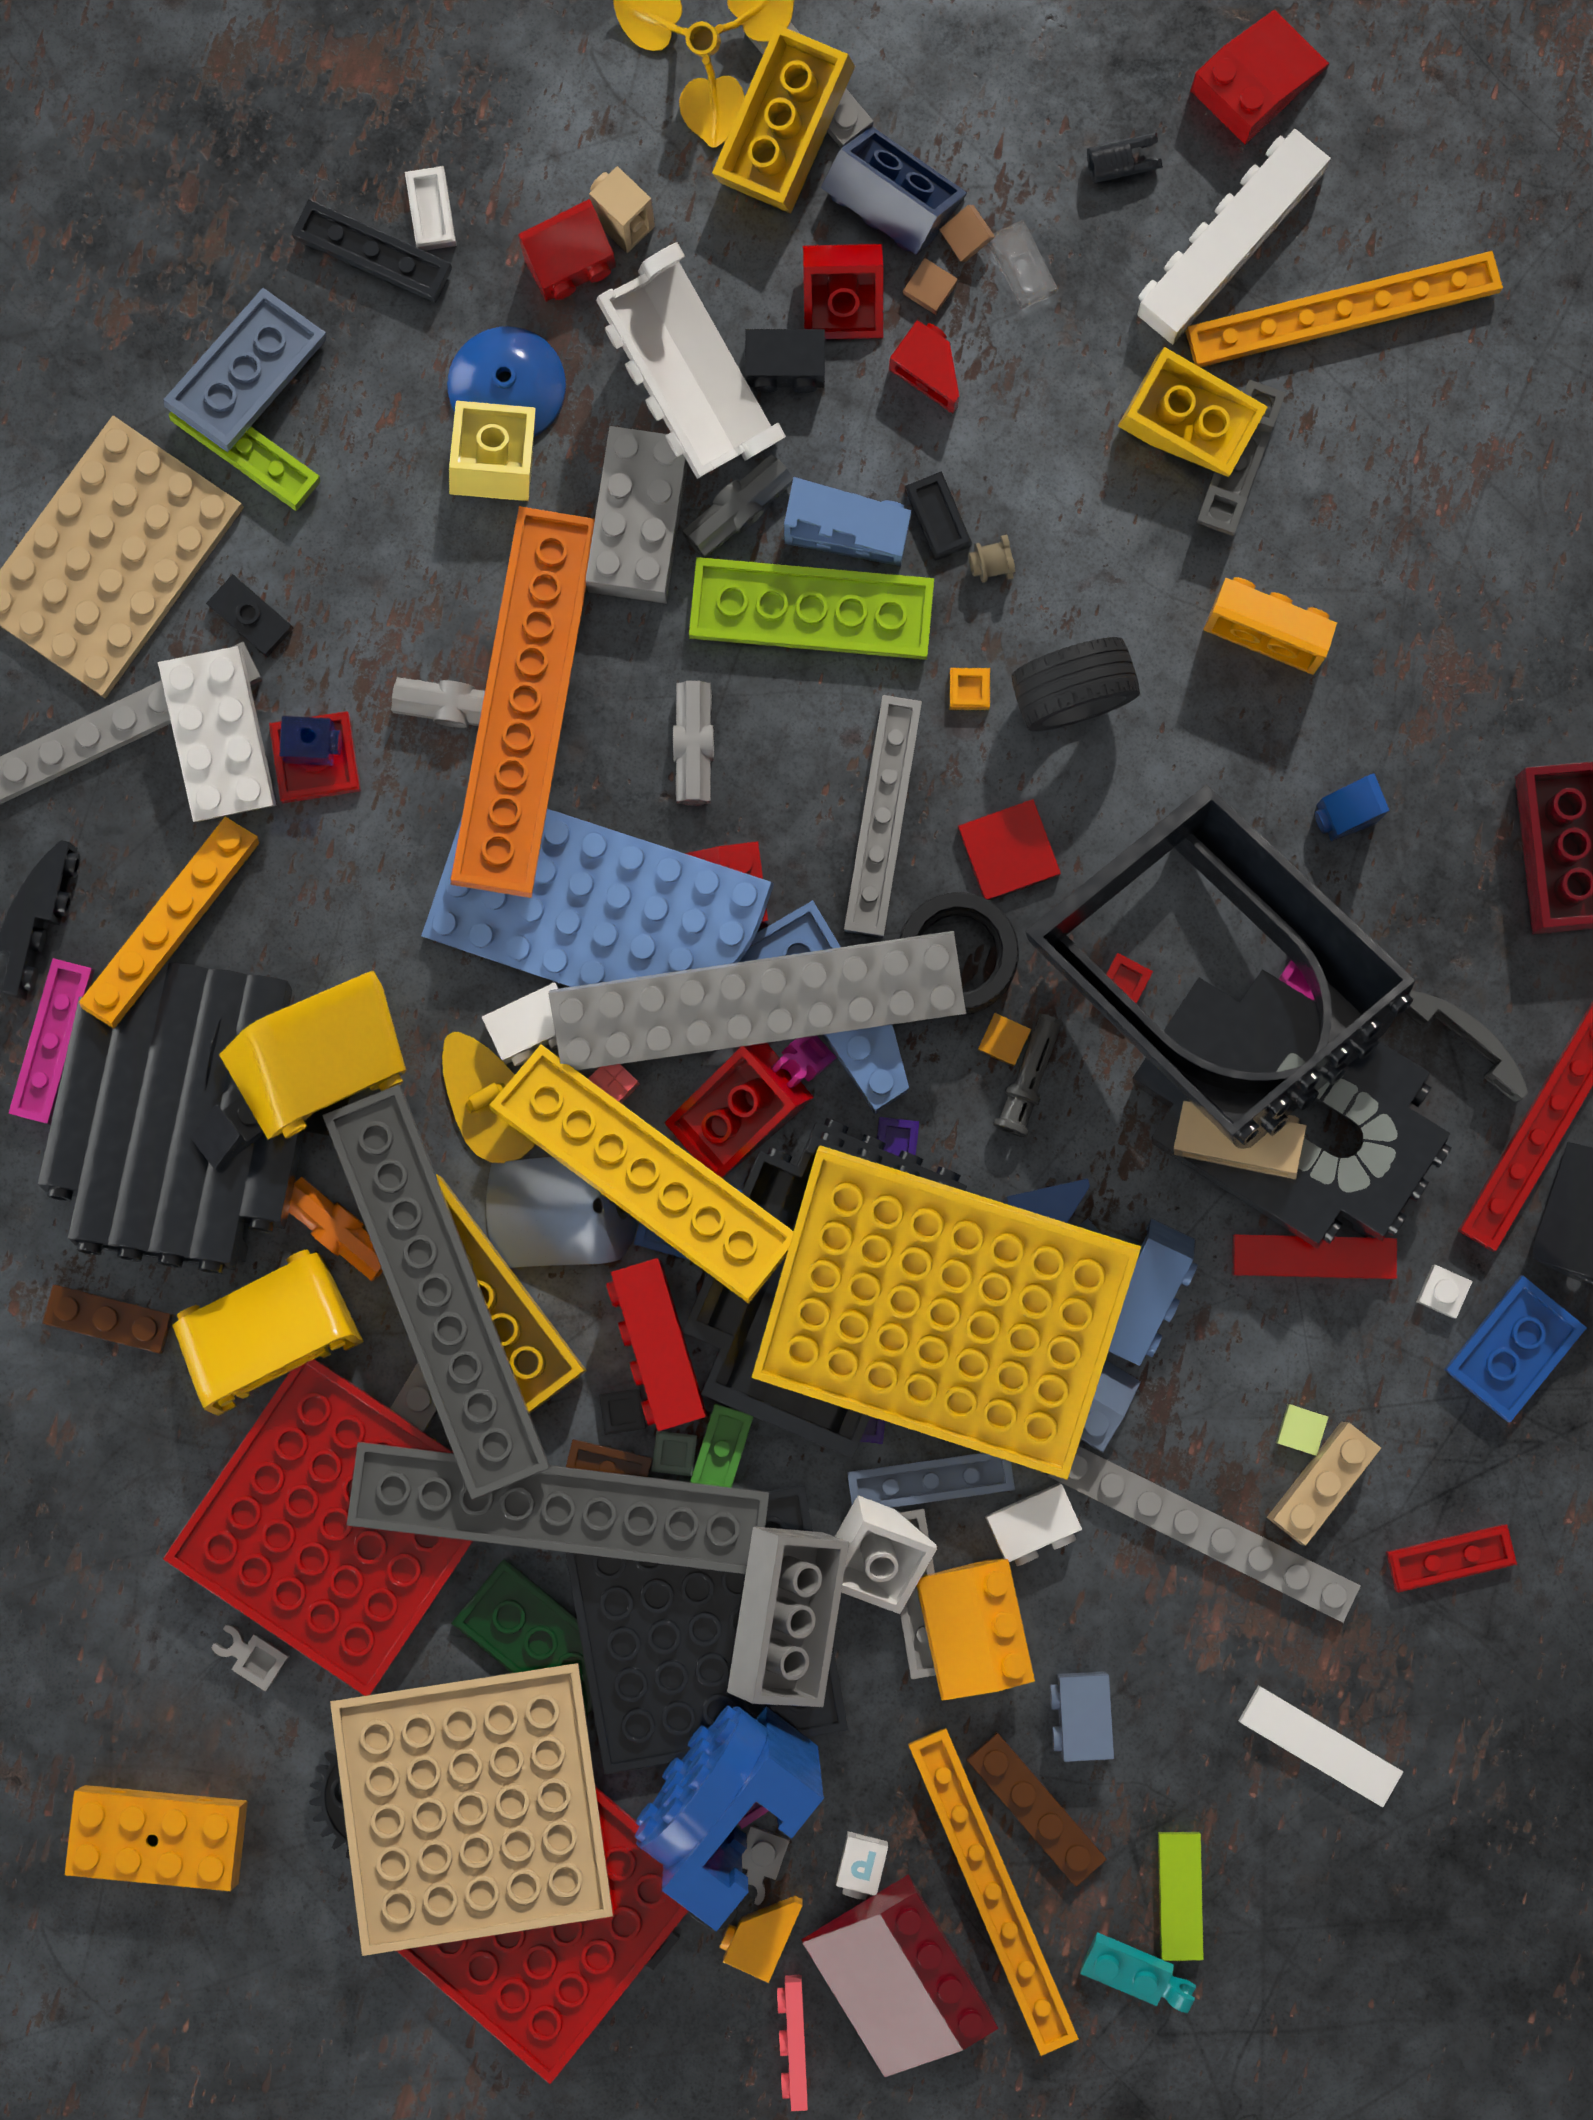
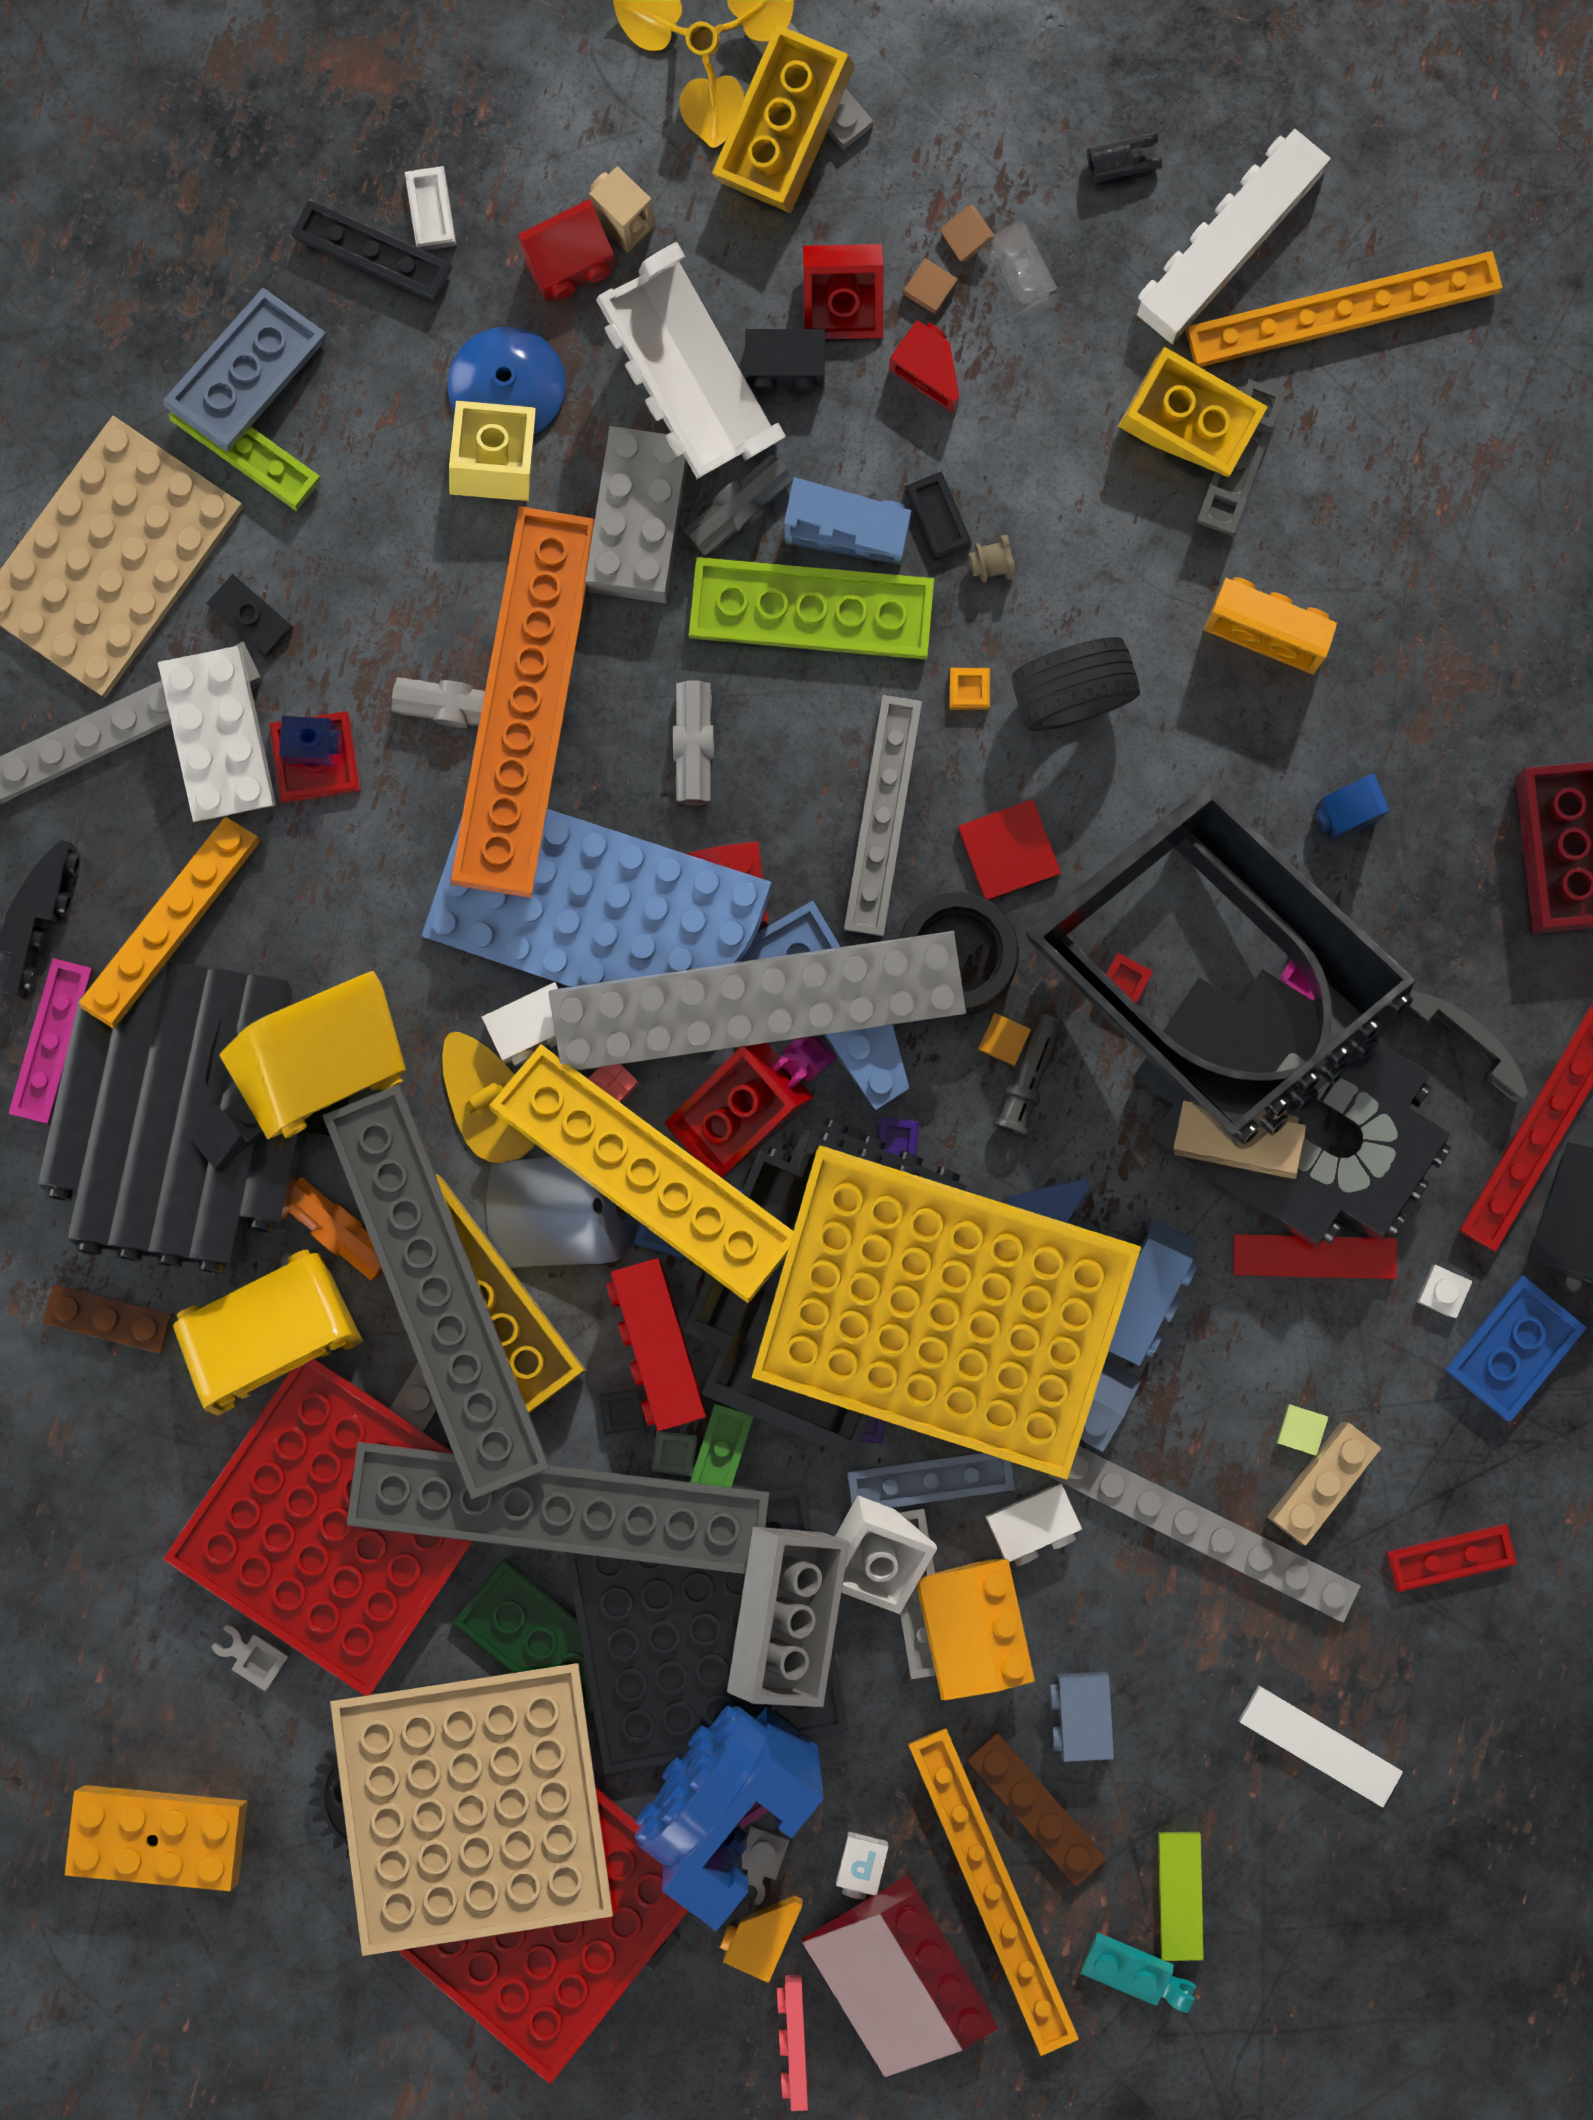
reddish brown plate [566,1439,653,1477] -> none
dark blue slope [820,127,967,255] -> none
red slope [1190,9,1329,145] -> none

